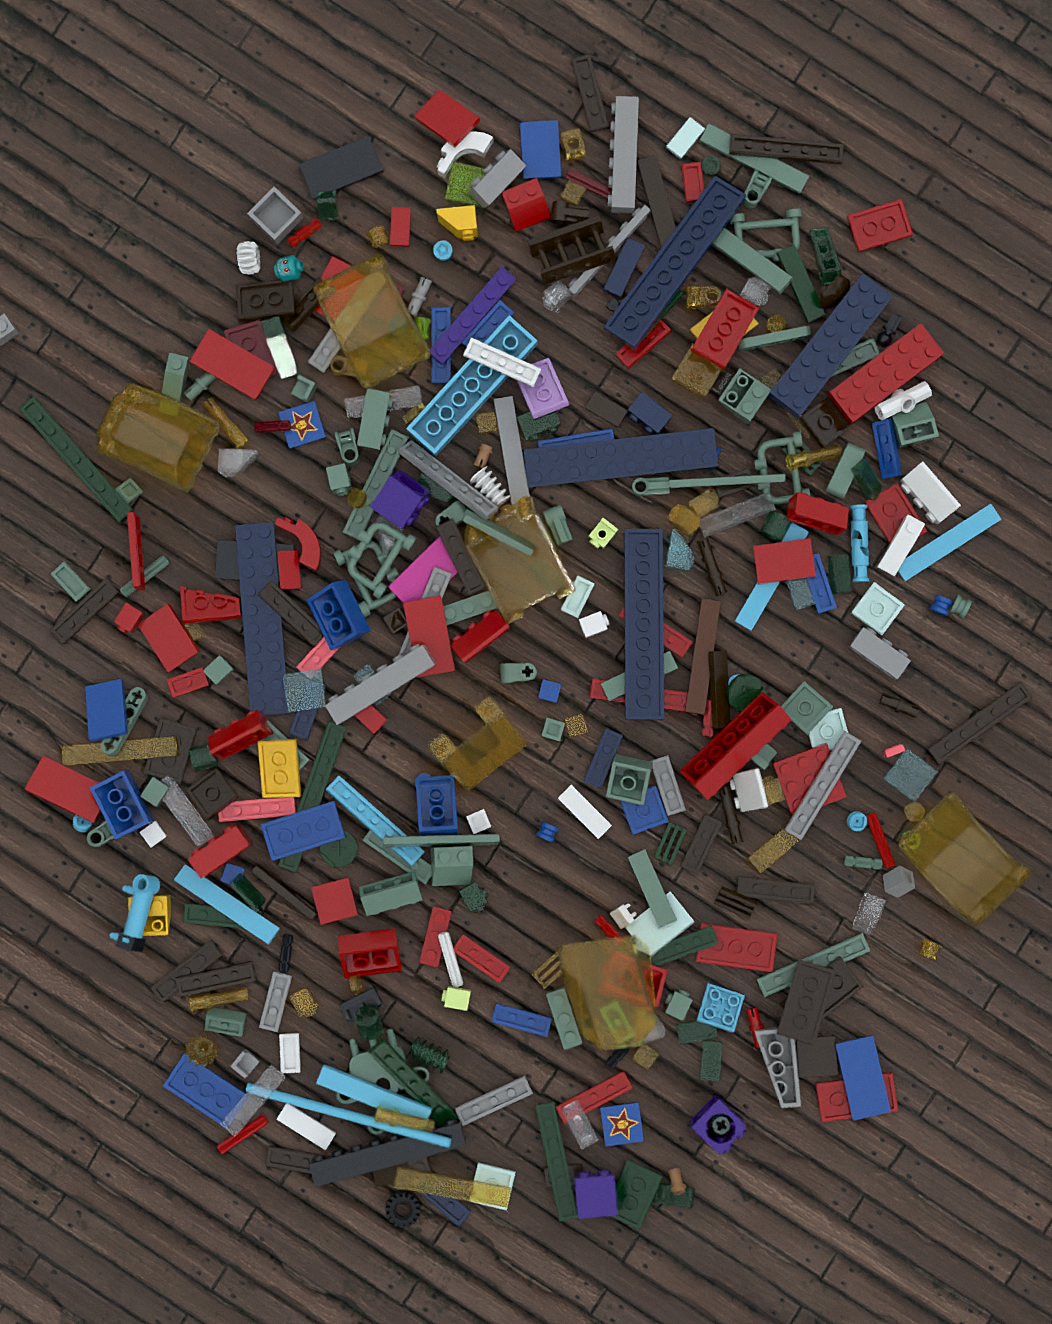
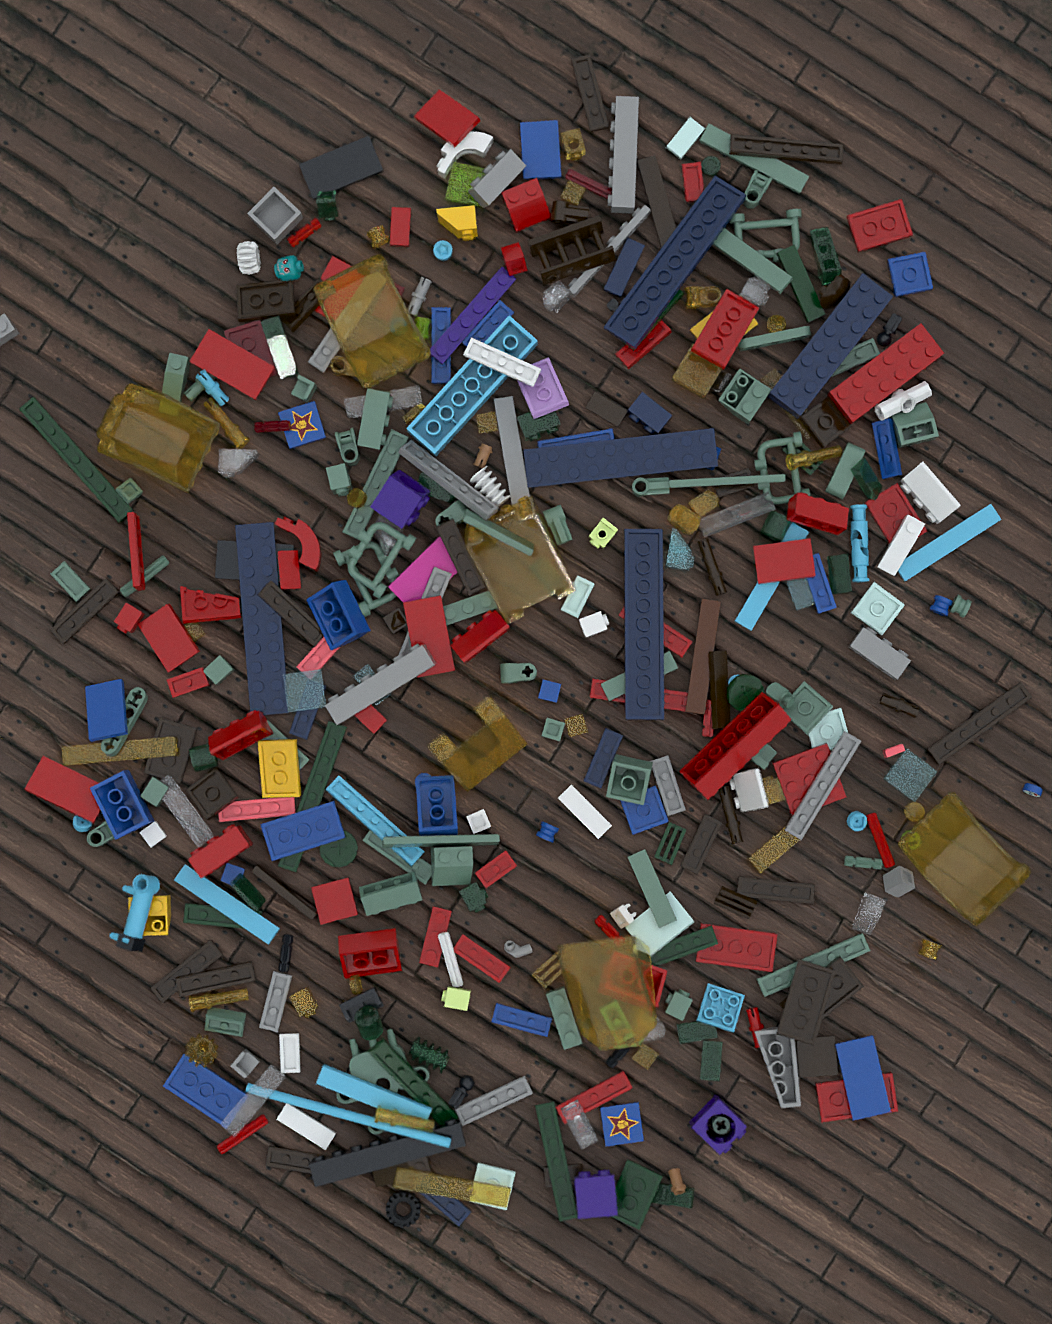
none -> medium azure pin [196,369,229,406]
none -> black axle [448,1075,475,1109]
none -> red plate [475,850,517,888]
none -> red brick [501,242,527,276]
none -> light grey arm [504,940,533,958]
none -> sand green arm [766,682,795,708]
none -> blue tile [887,252,933,297]
none -> blue tile [1022,783,1043,797]

